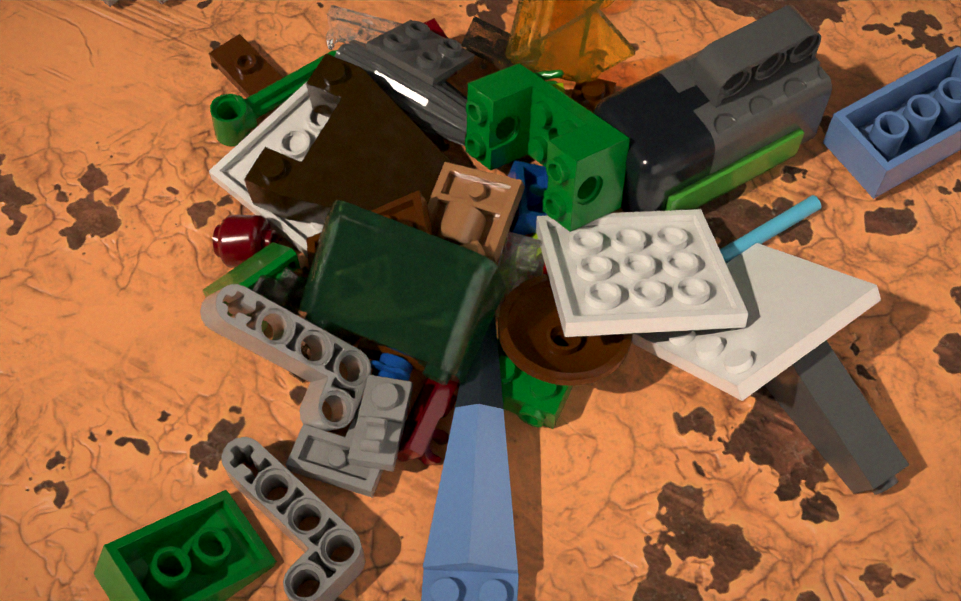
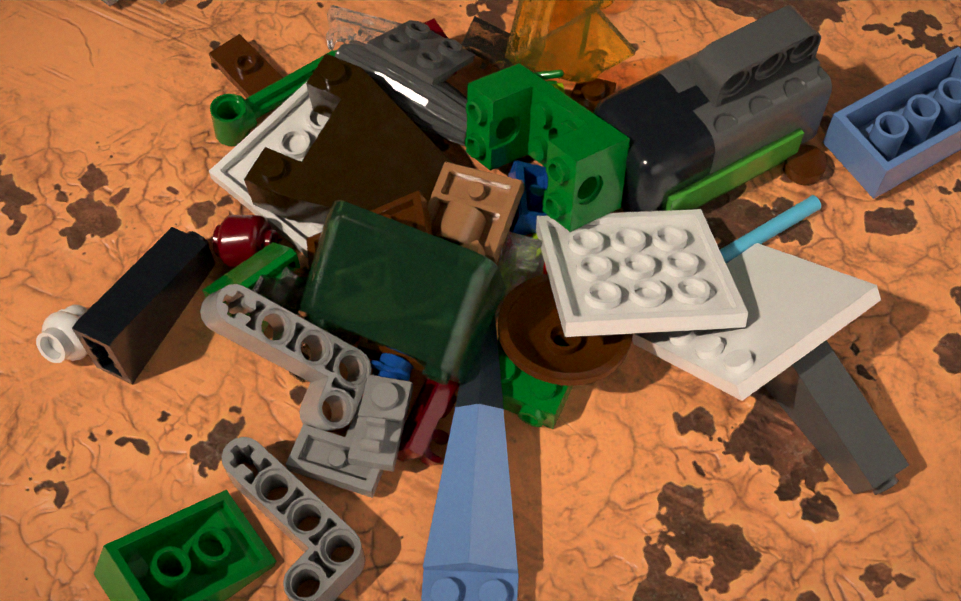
none -> white animal [36,304,88,363]
none -> black slope [72,227,216,385]
none -> reddish brown tile [784,144,827,185]

